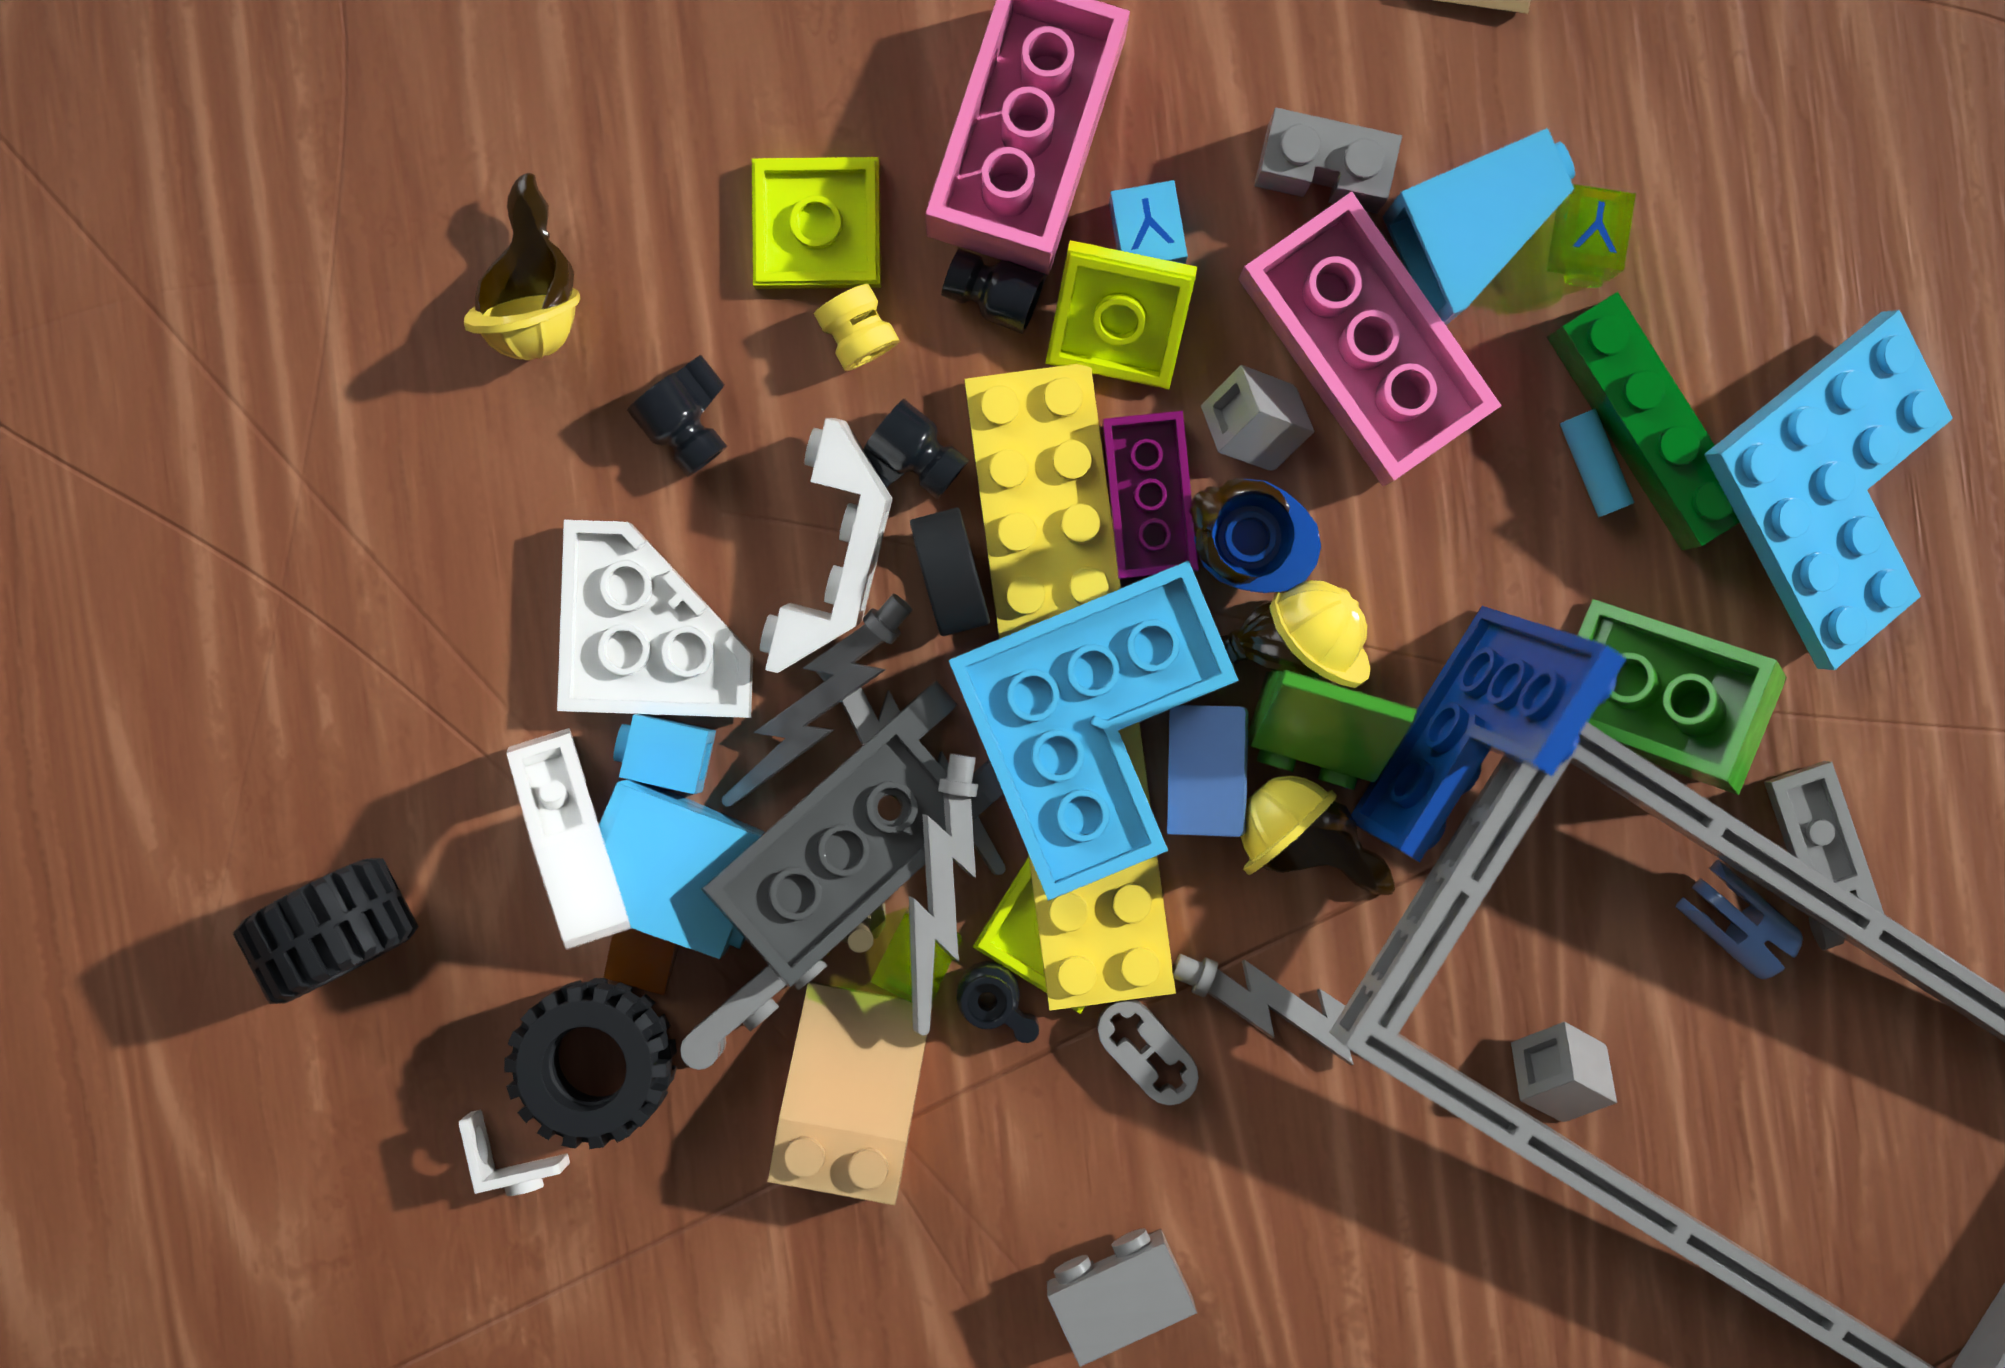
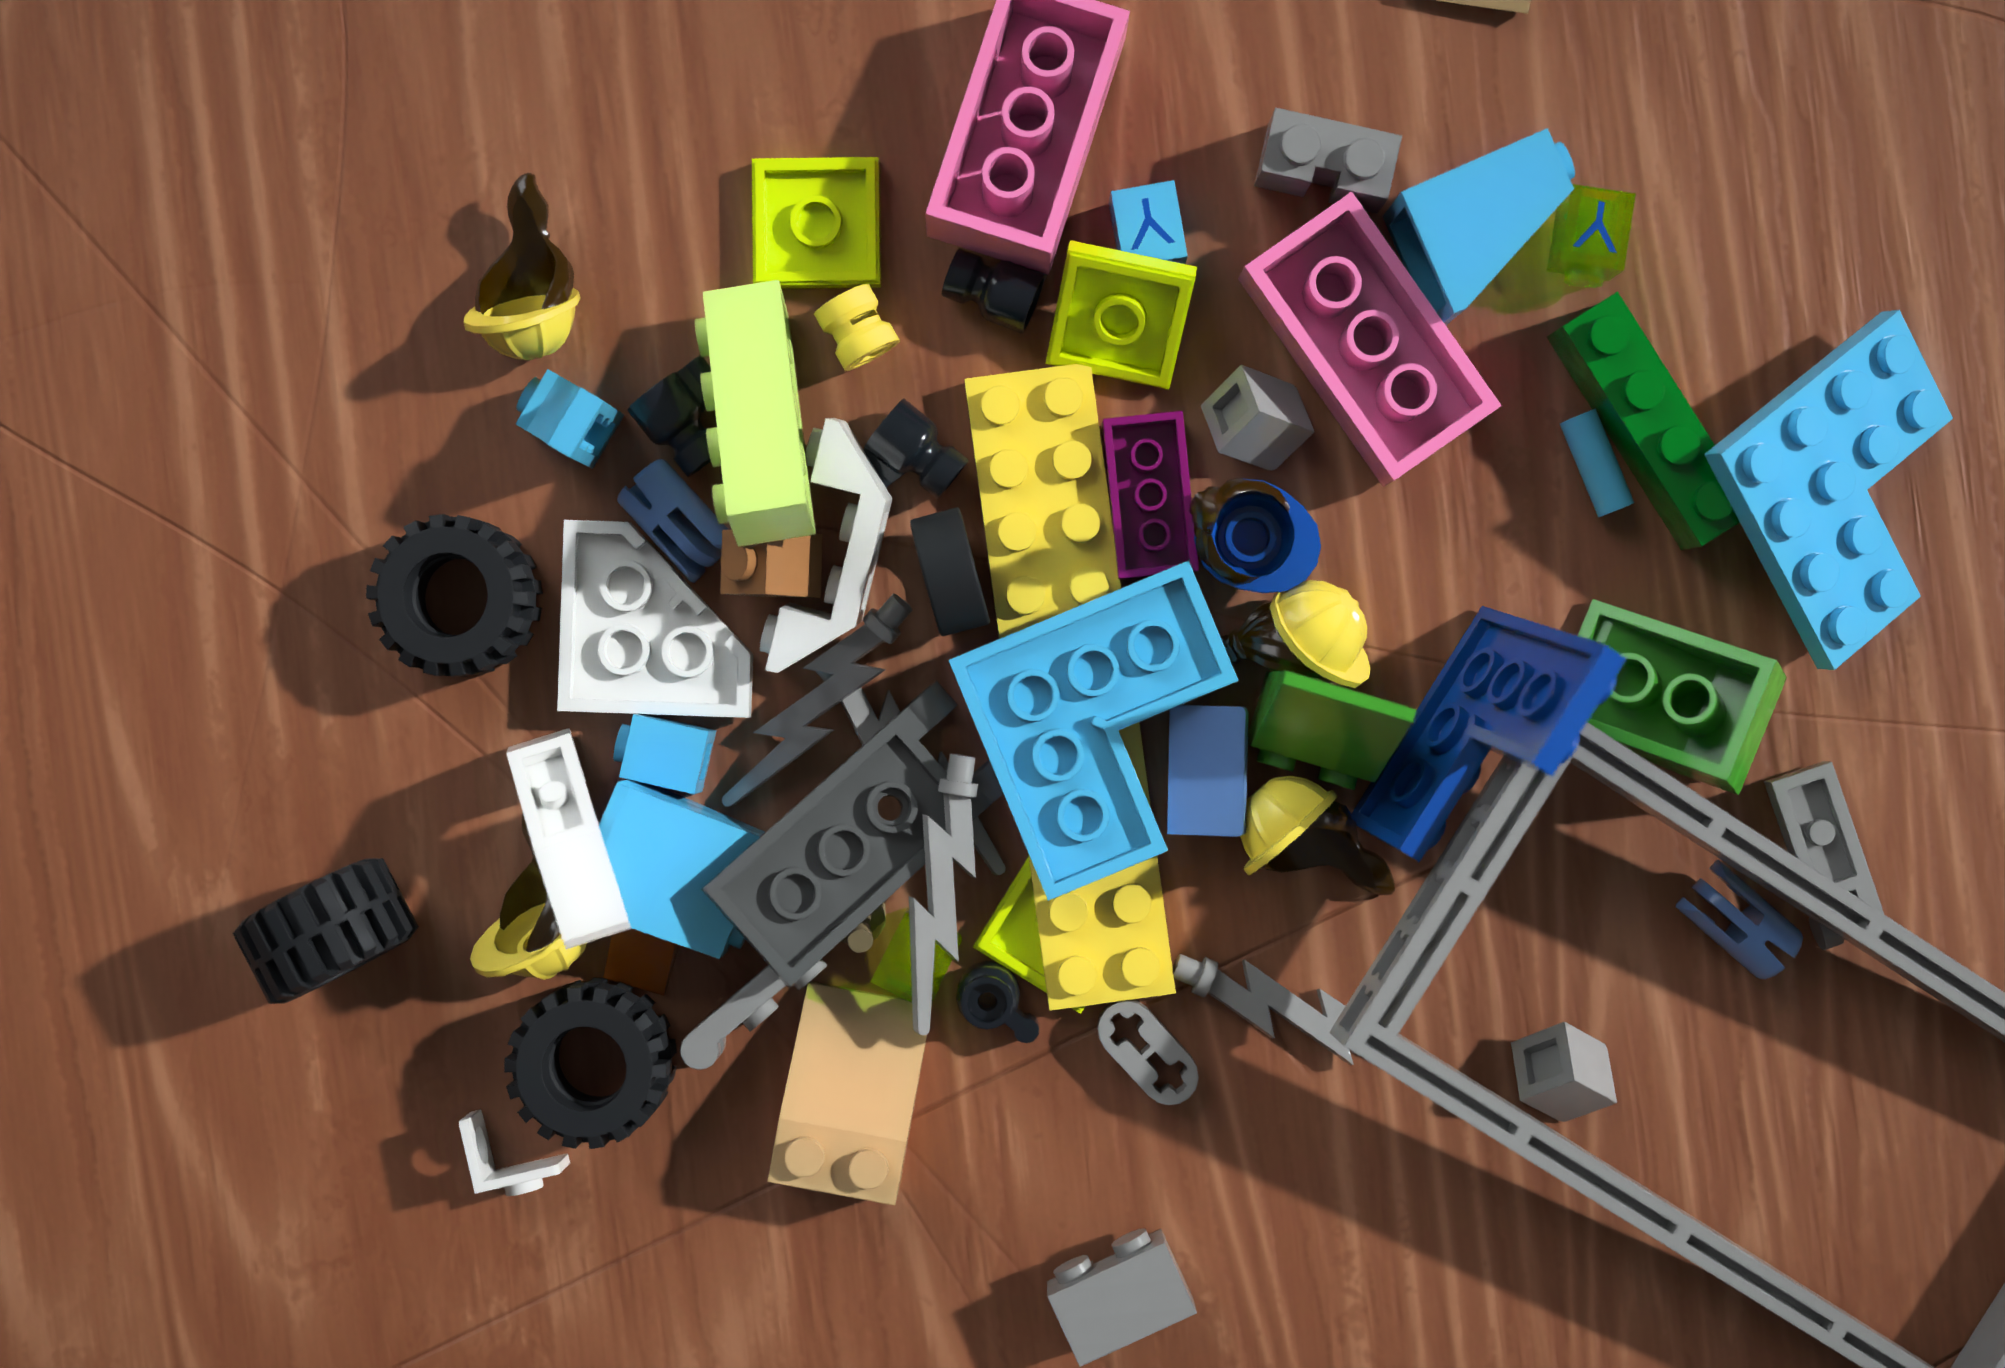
none -> black tyre [366,514,543,677]
none -> light yellow piece [470,812,587,980]
none -> medium azure arch [515,369,624,469]
none -> medium blue arm [617,459,729,583]
none -> yellowish green brick [695,280,816,547]
none -> medium nougat brick [720,530,823,598]

